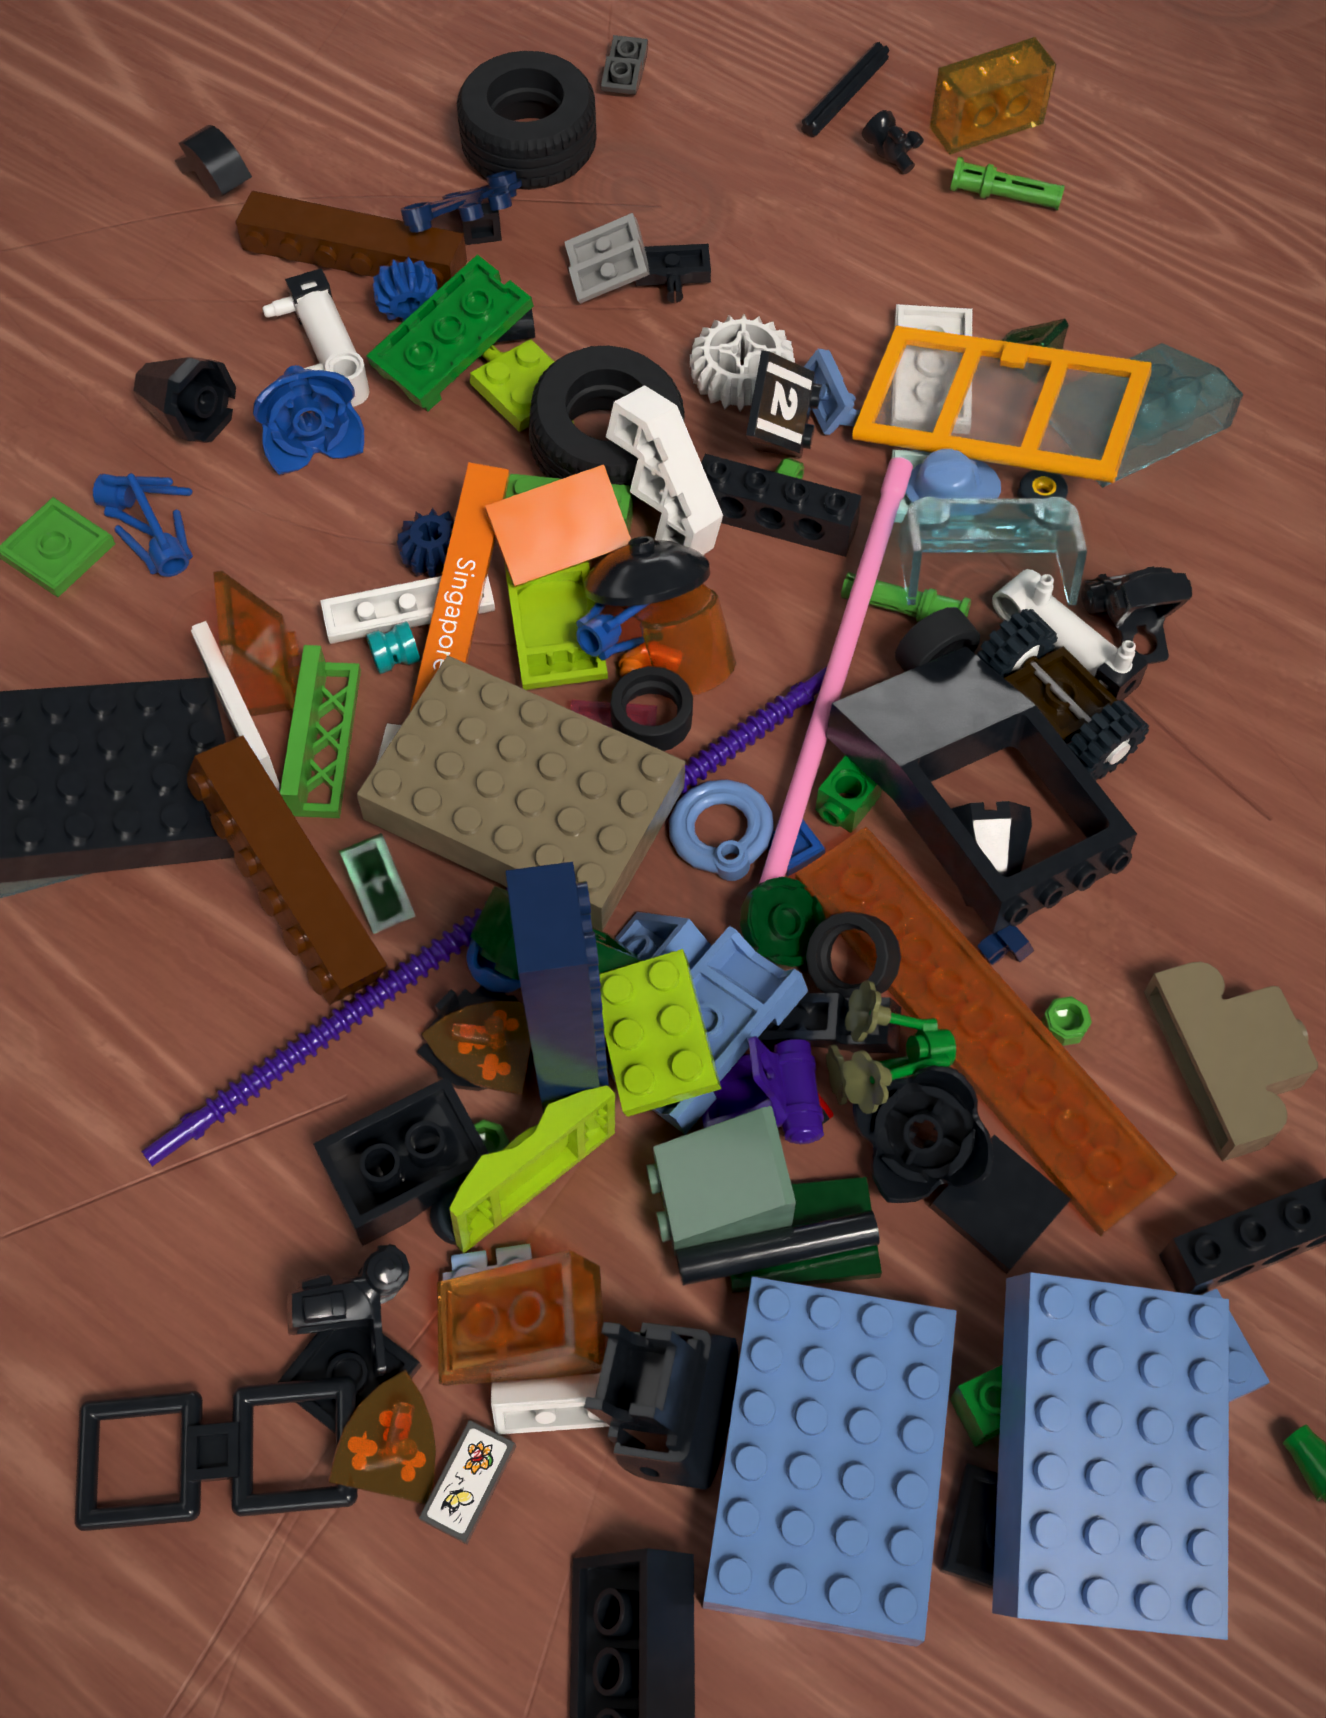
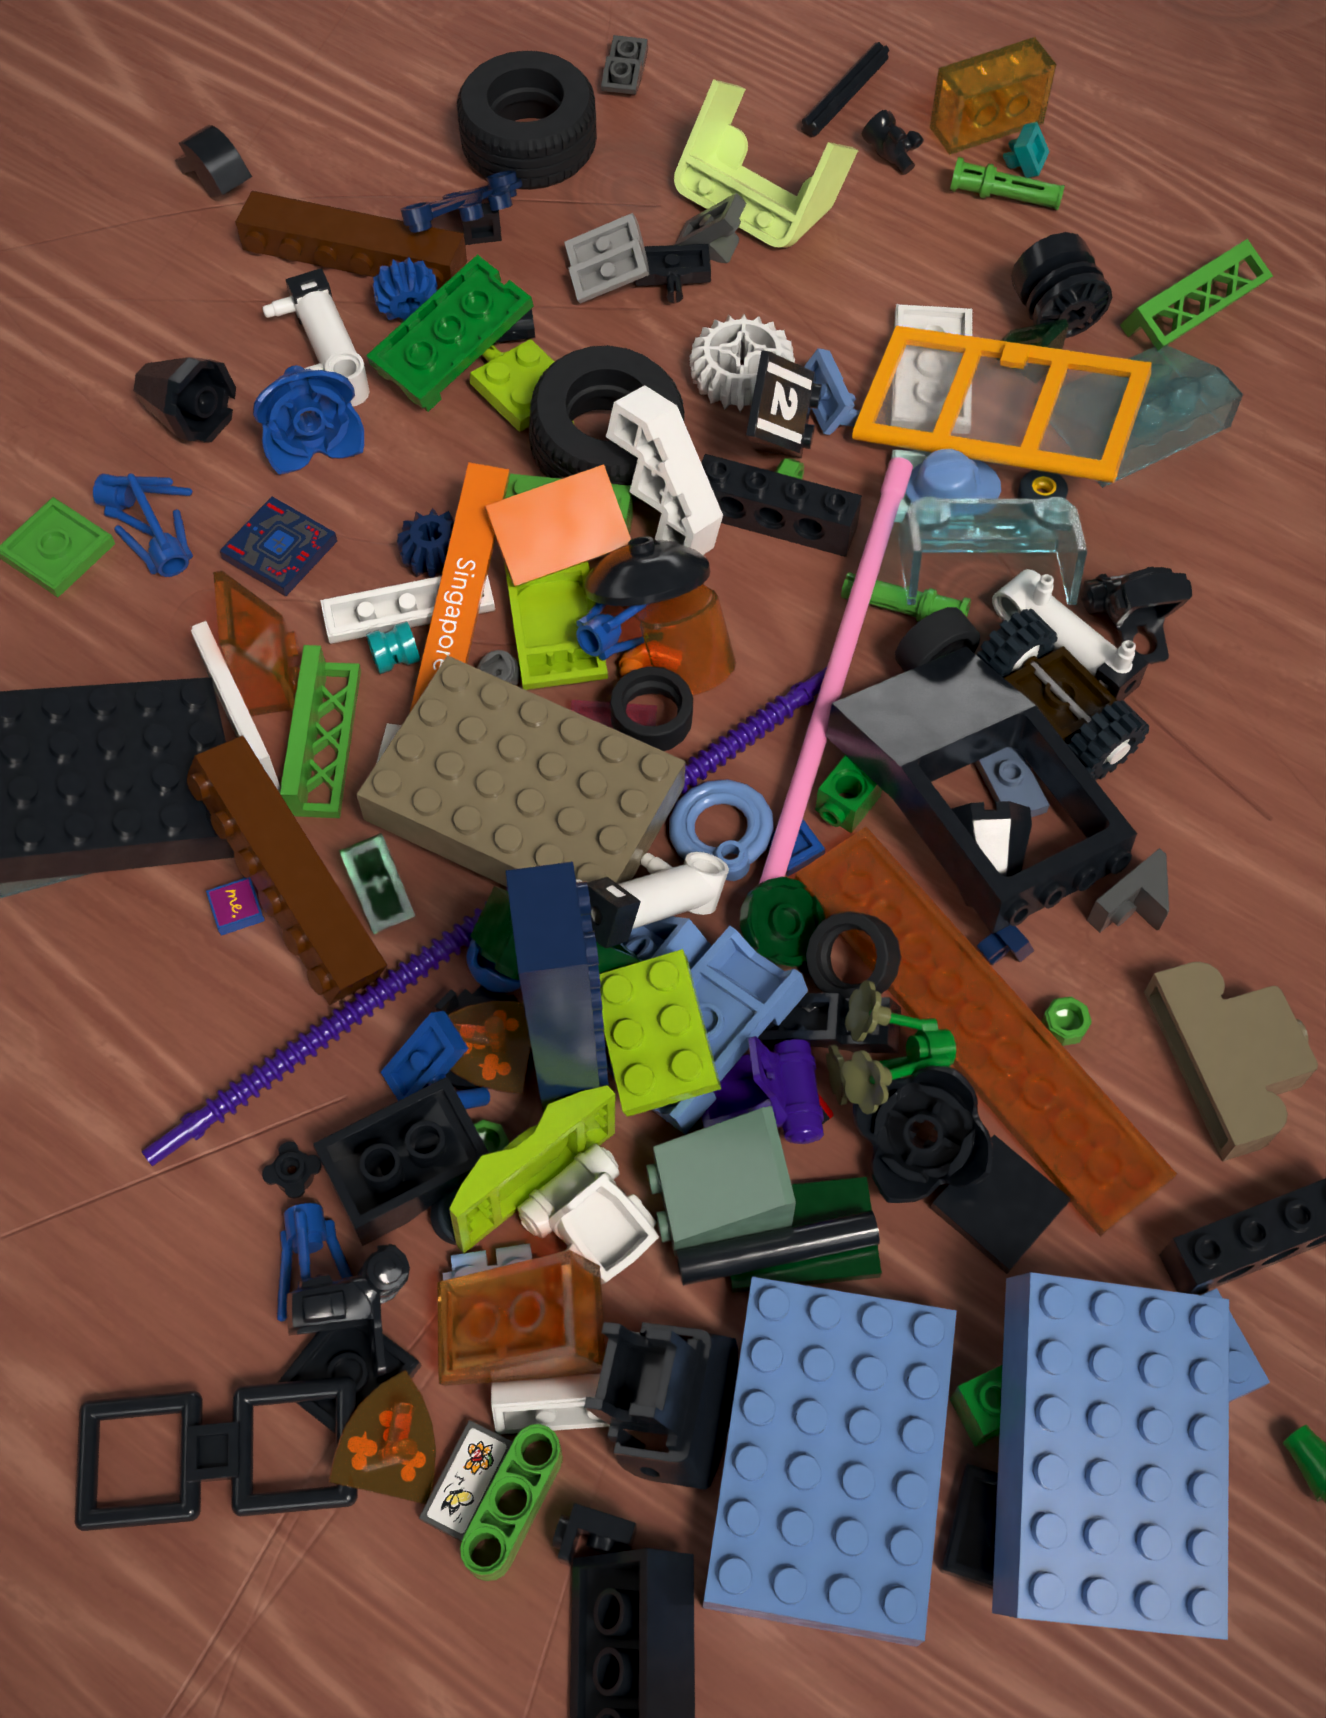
none -> magenta tile [206,877,265,936]
none -> dark blue tile [220,496,337,596]
none -> black plate [262,1142,322,1199]
none -> blue plant [277,1203,353,1322]
none -> blue plate [381,1011,490,1109]
none -> bright green beam [460,1424,563,1581]
none -> dark grey tile [477,650,521,686]
none -> white piece [517,1143,659,1285]
none -> black bracket [552,1503,637,1566]
none -> white piece [576,852,729,948]
none -> yellowish green windscreen [674,79,858,248]
none -> dark grey slope [675,193,747,263]
none -> sand blue plate [974,747,1049,818]
none -> teal tile [1003,122,1050,178]
none -> black wheel [1011,232,1113,340]
none -> dark grey slope [1087,848,1169,933]
none -> bright green fence [1120,239,1273,351]

